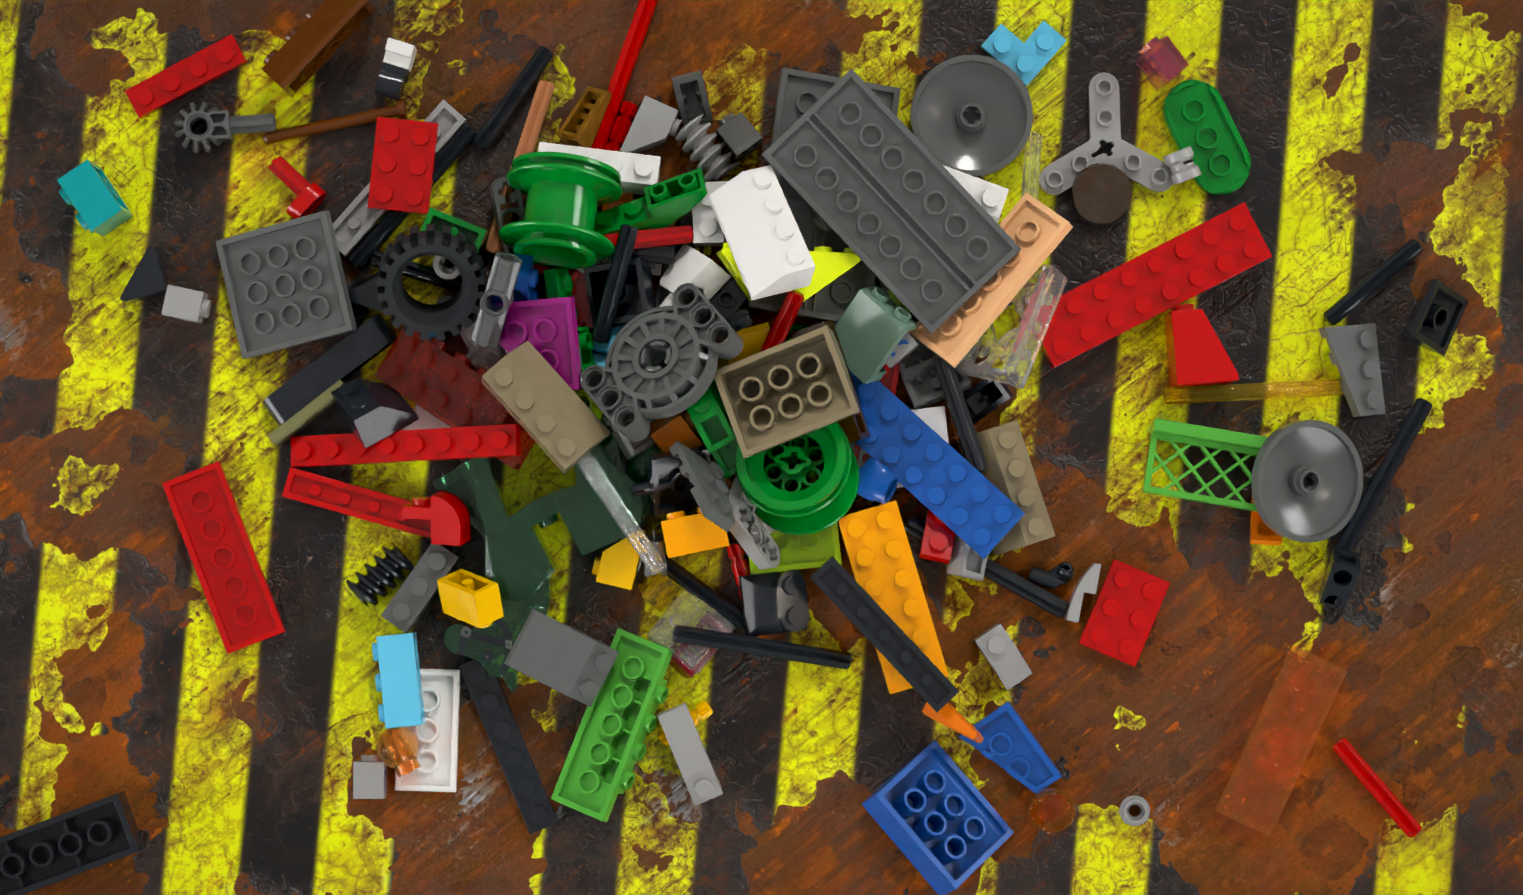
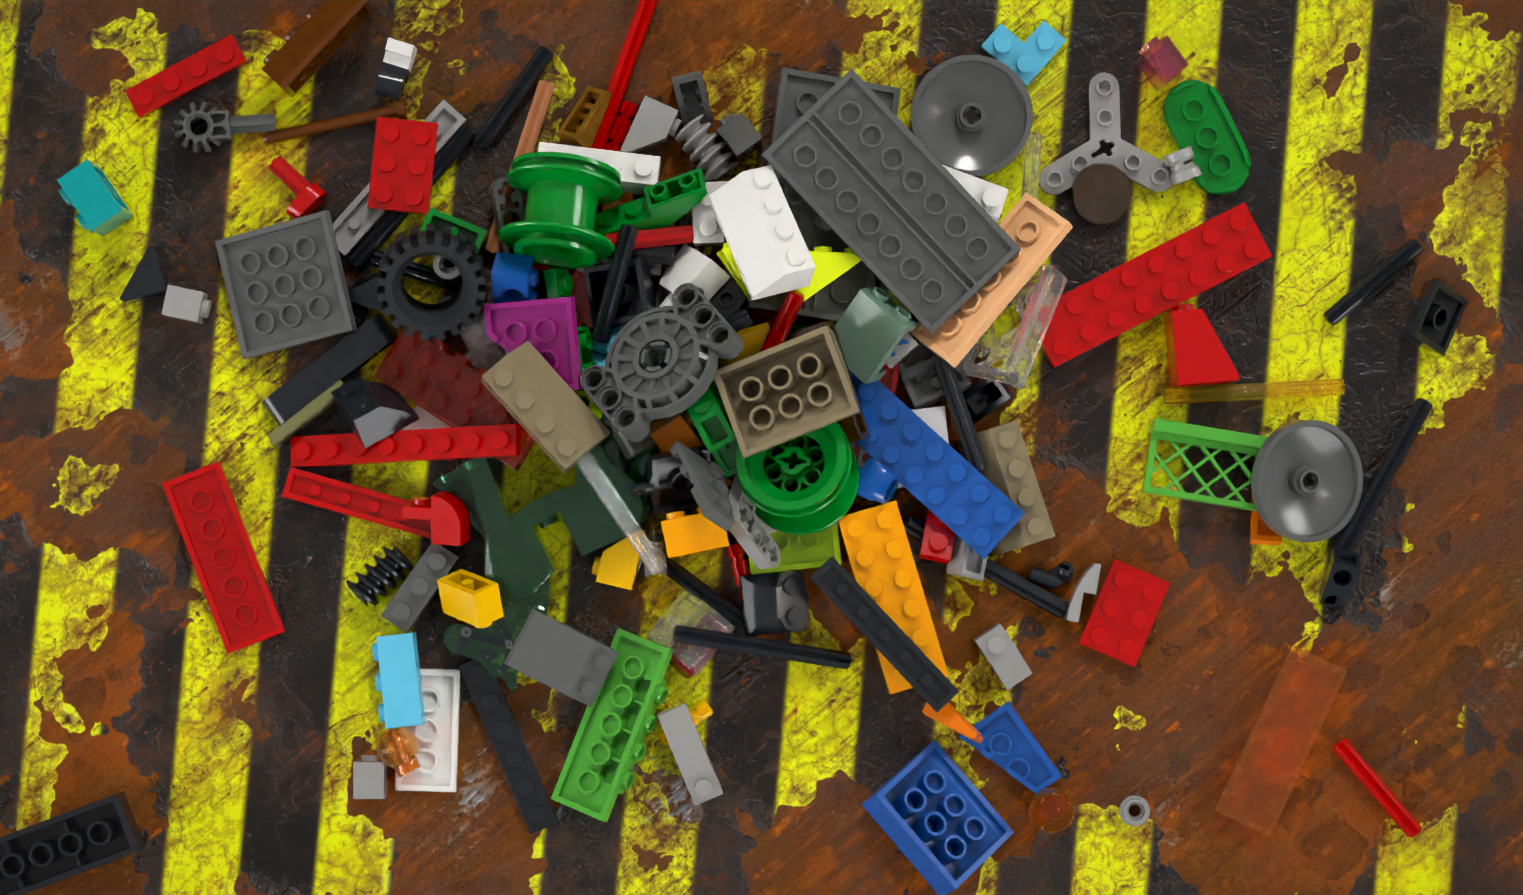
dark grey piece [471,252,523,348] -> none
dark grey wing [1318,323,1386,417] -> none

